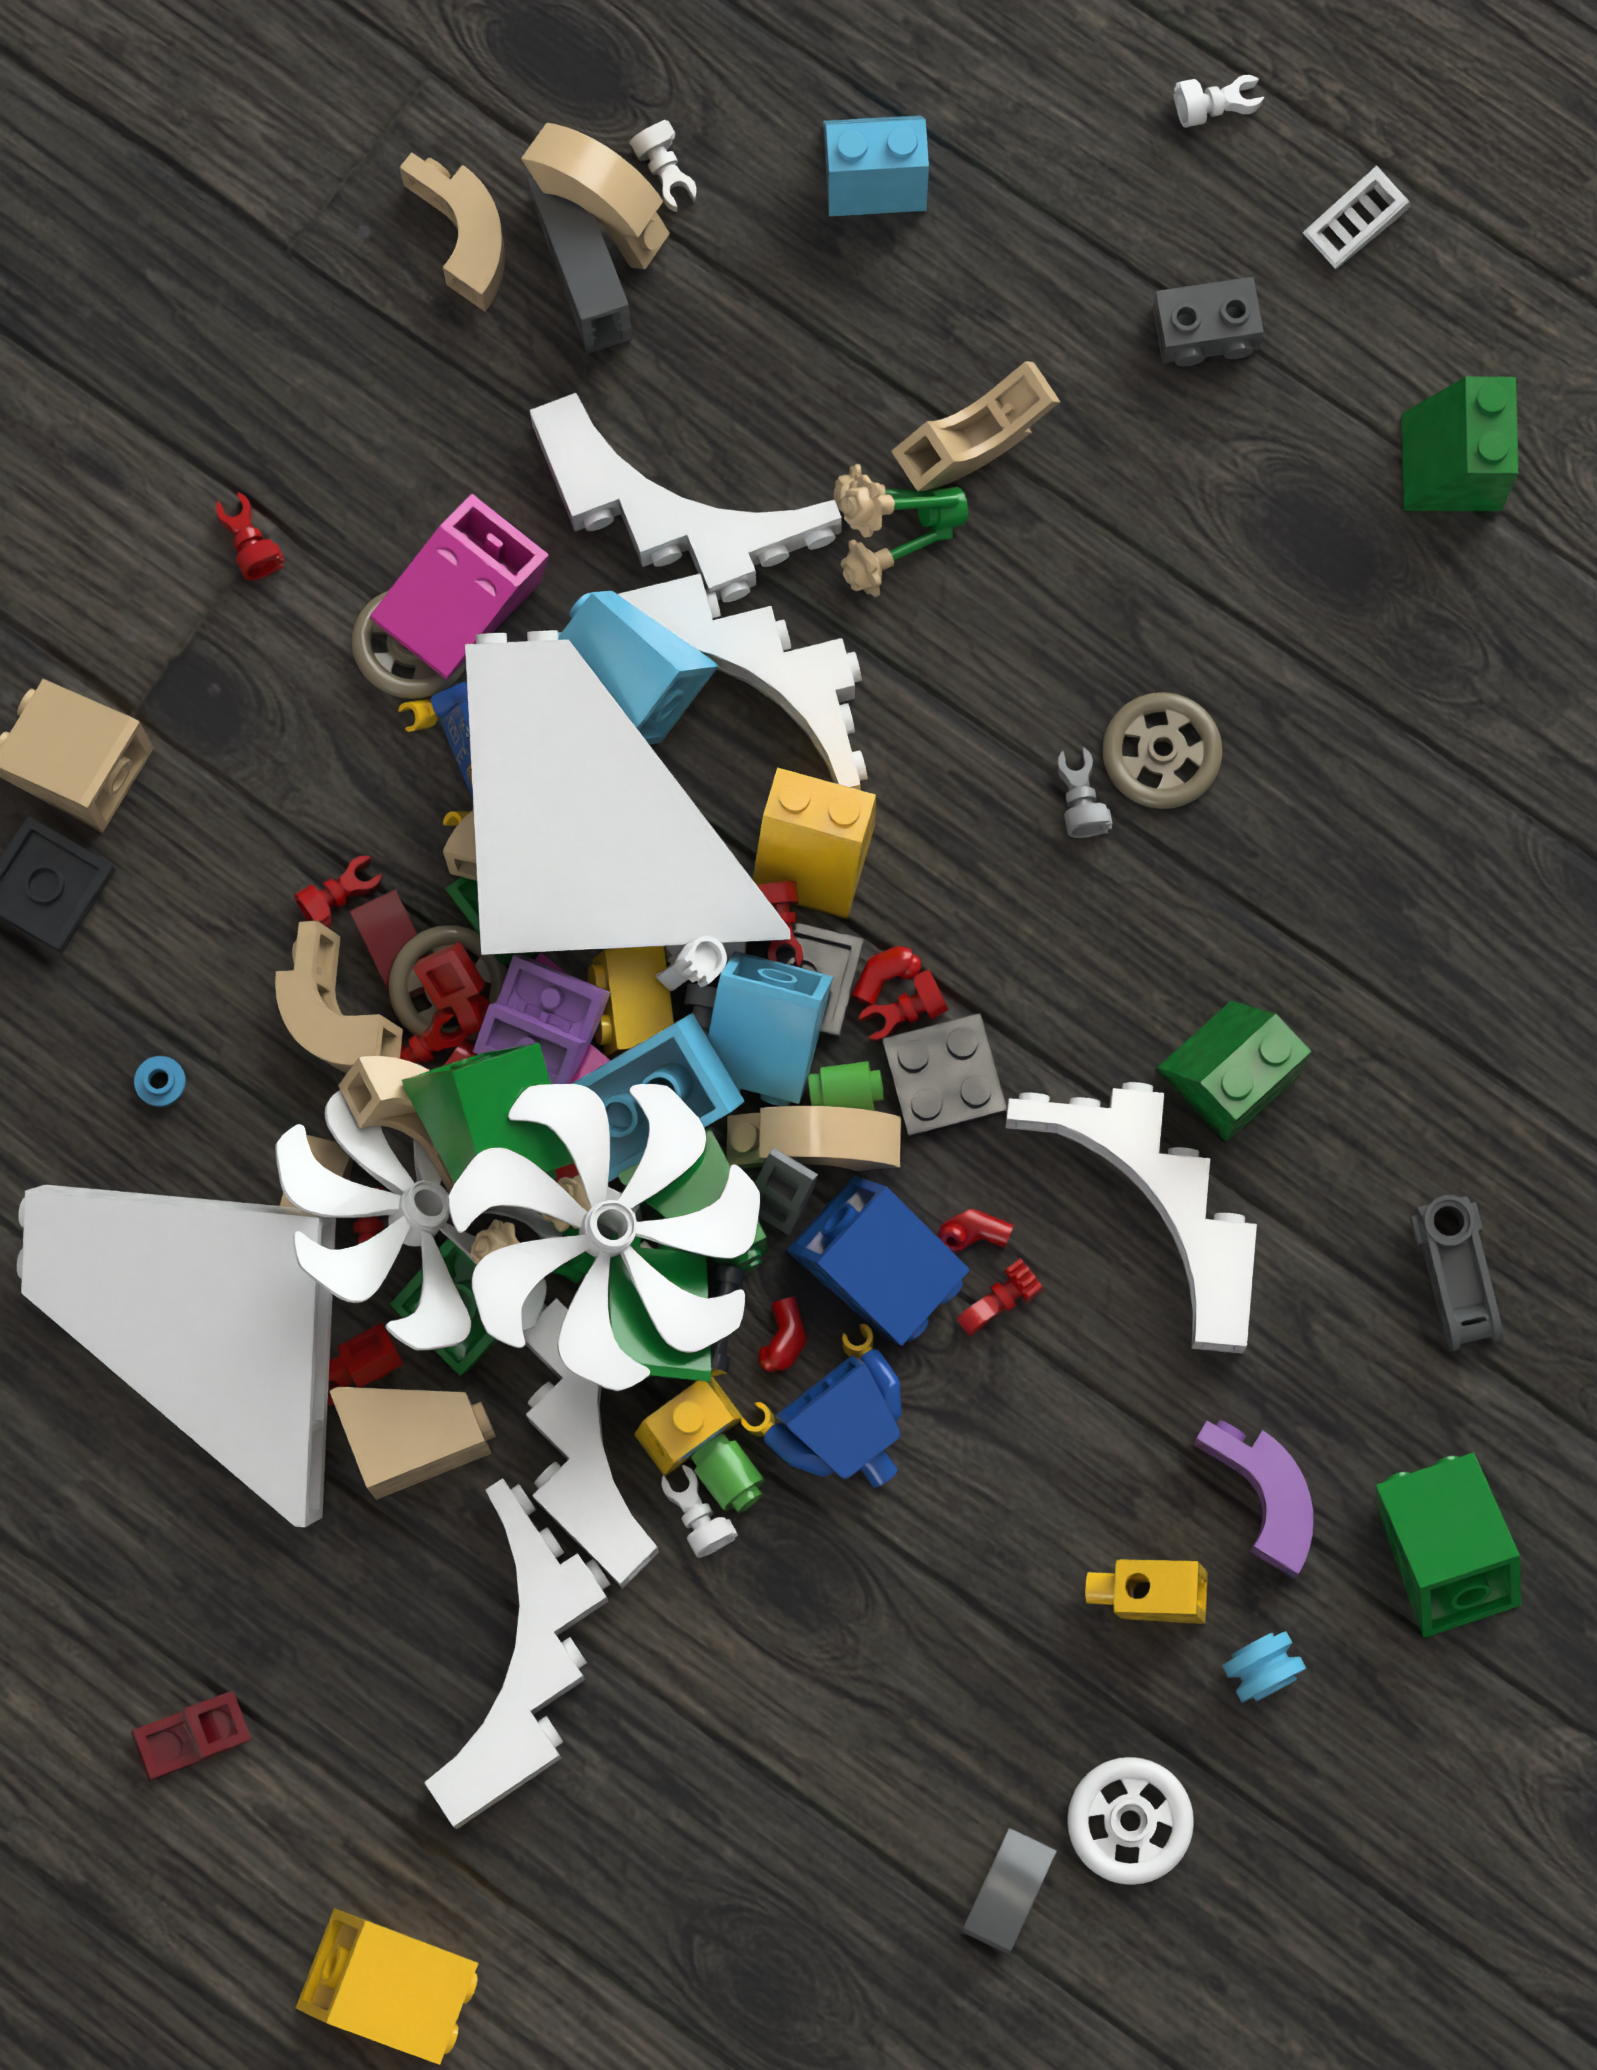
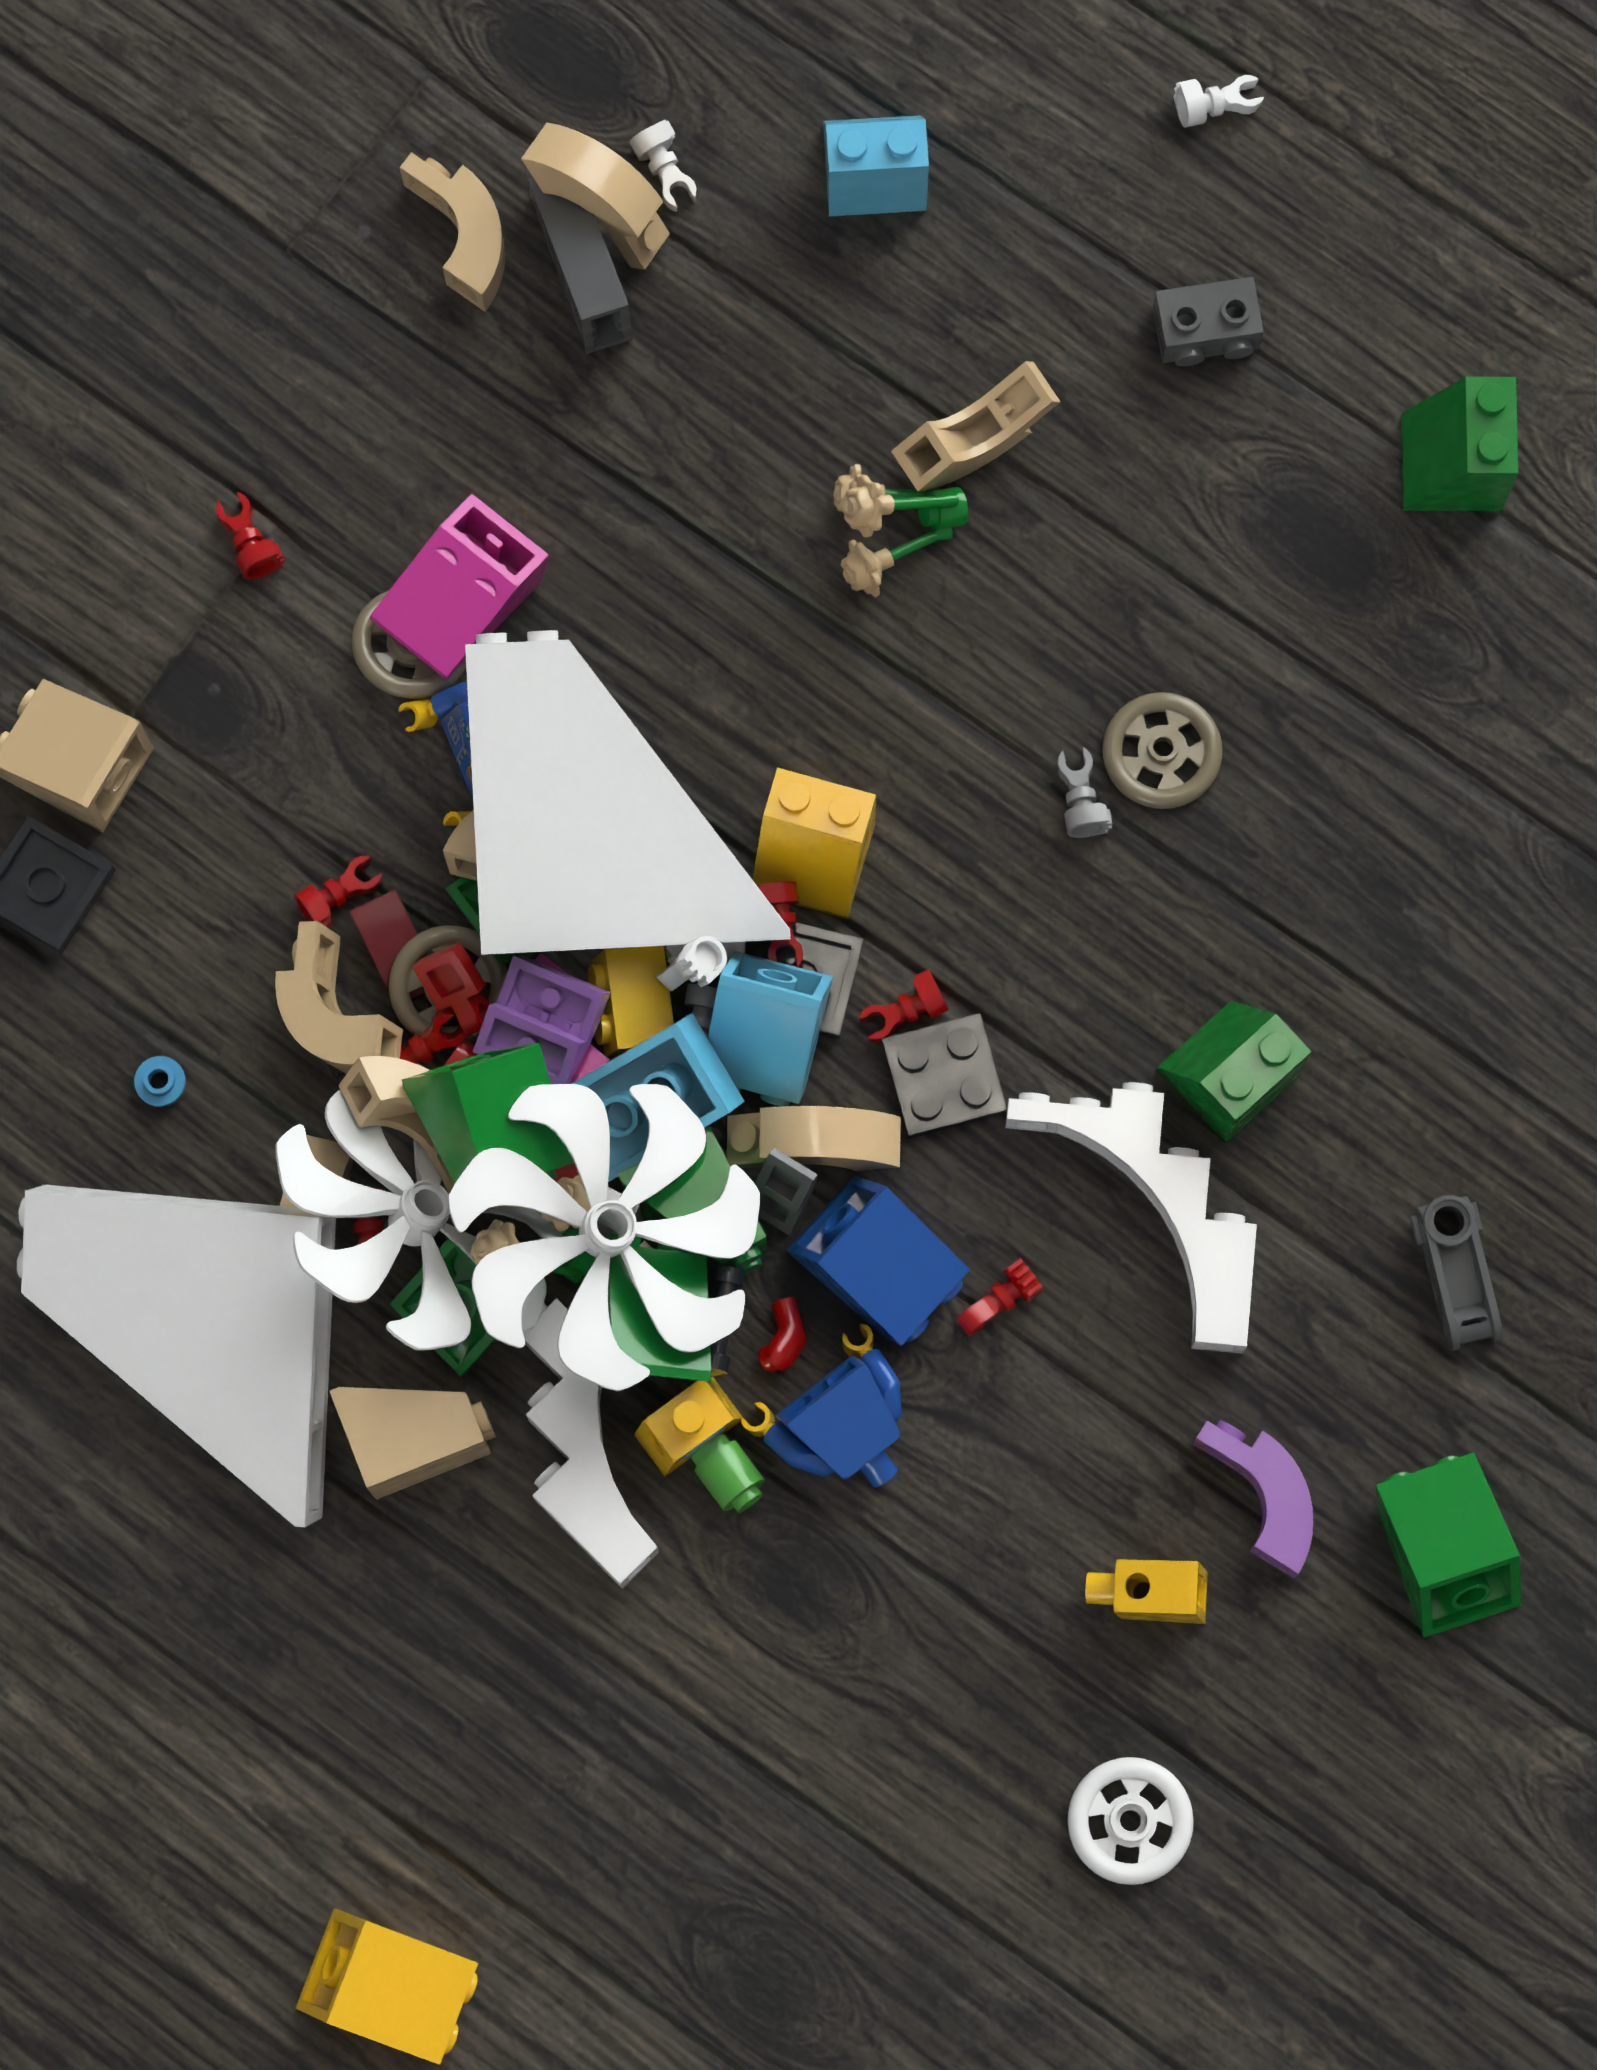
dark red slope [131,1691,251,1782] -> none
red plate [327,1322,404,1406] -> none
white arch [424,1478,611,1829] -> none
white arch [530,393,841,602] -> none
medium azure slope [558,591,718,745] -> none
white arch [618,574,868,790] -> none
white piece [661,1465,738,1558] -> none
bright green brick [808,1061,884,1111] -> none
red arm [851,946,921,1006] -> none
red arm [937,1209,1014,1253] -> none
dark grey slope [961,1828,1057,1955] -> none
medium azure wheel [1222,1631,1306,1703] -> none
white slope [1303,166,1411,270] -> none

